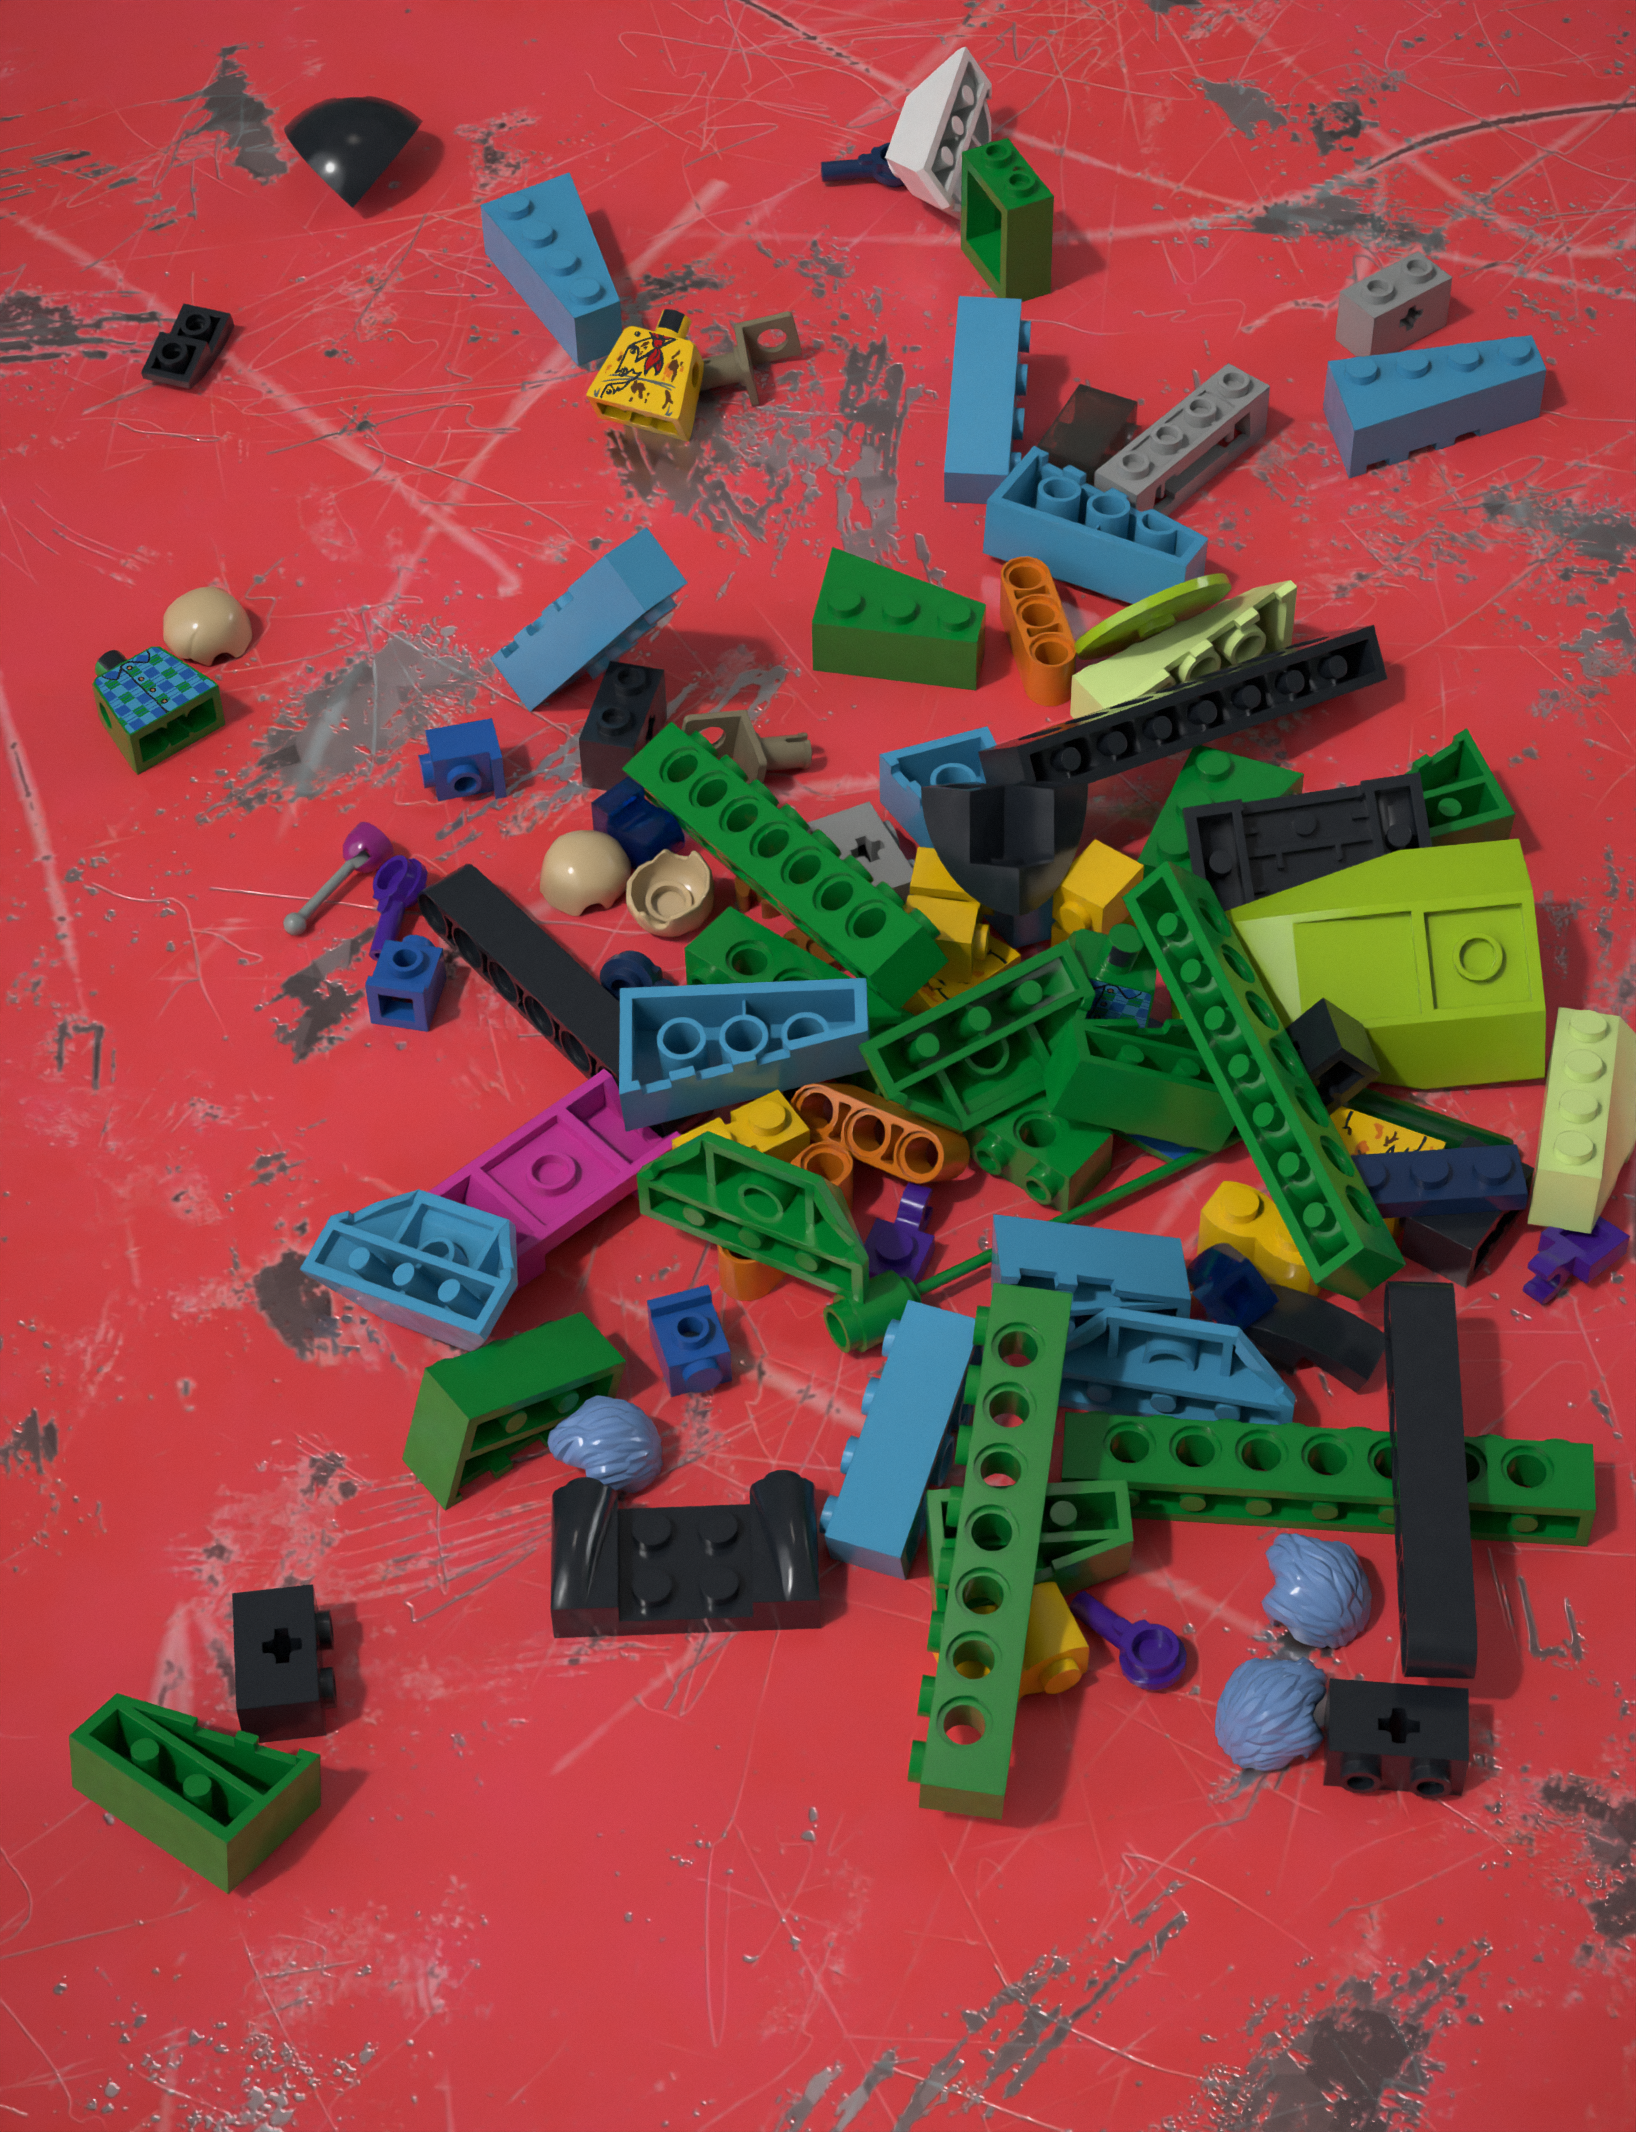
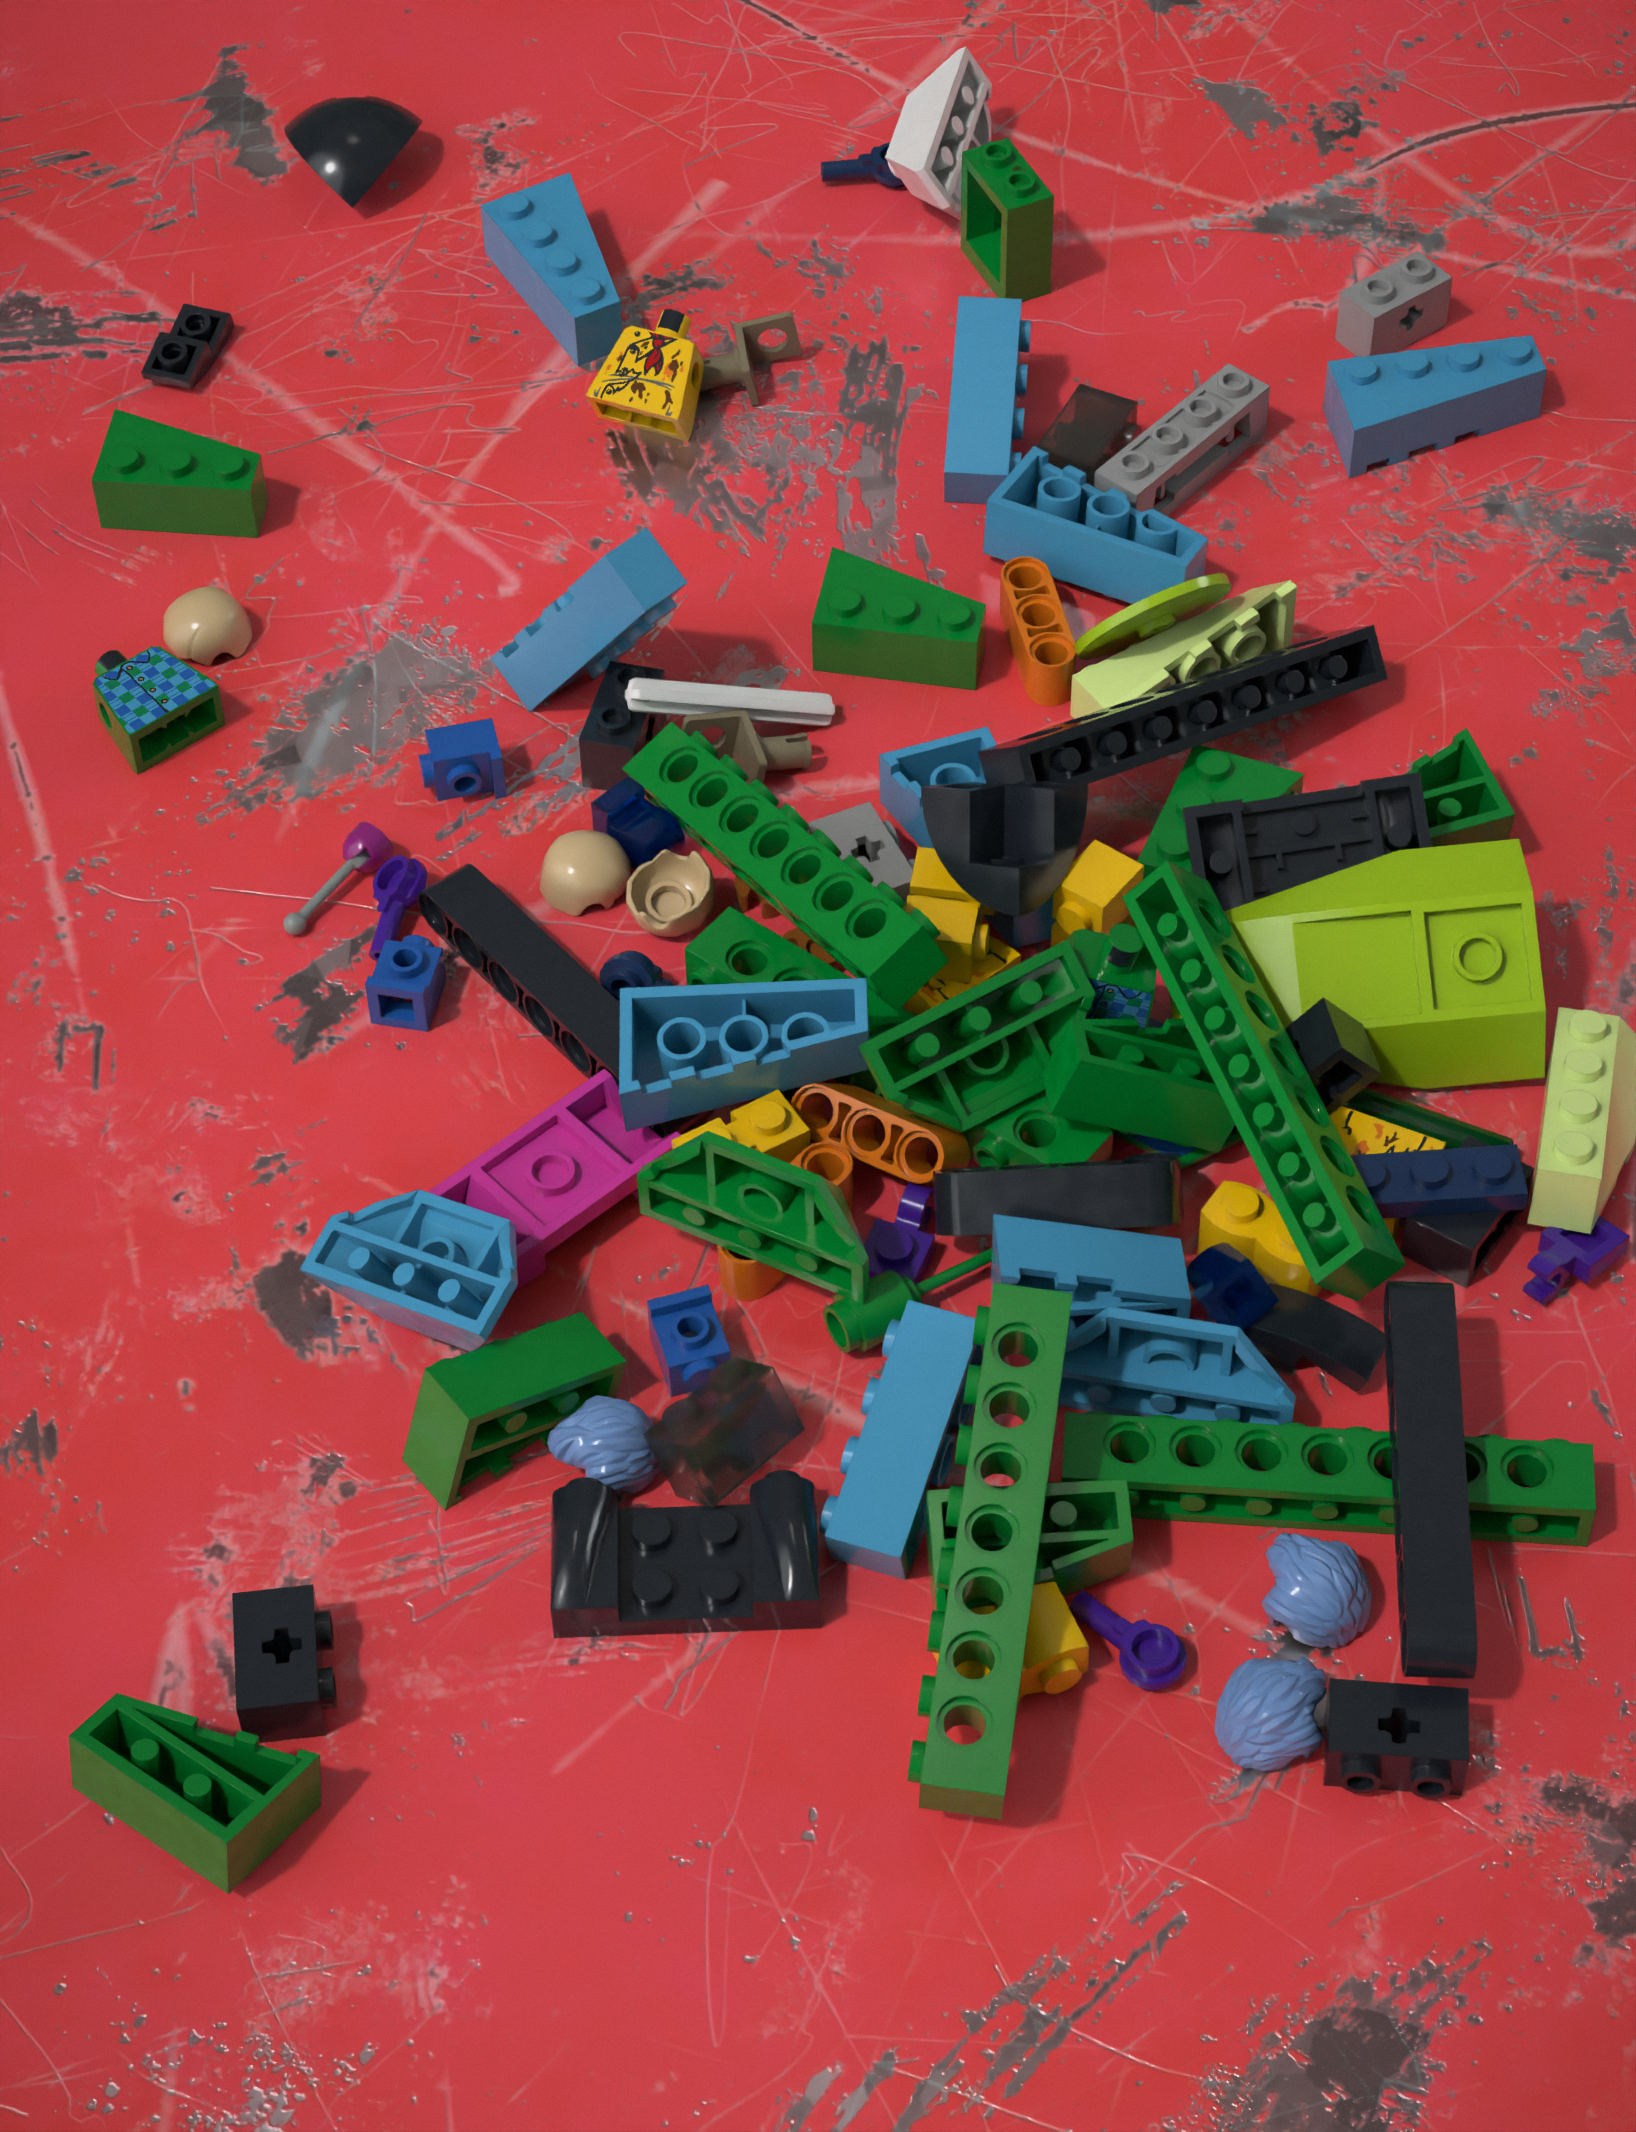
none -> green wedge [91,409,268,538]
none -> white axle [625,677,835,727]
none -> clear smoke brick [643,1357,805,1508]
none -> black beam [933,1153,1184,1236]

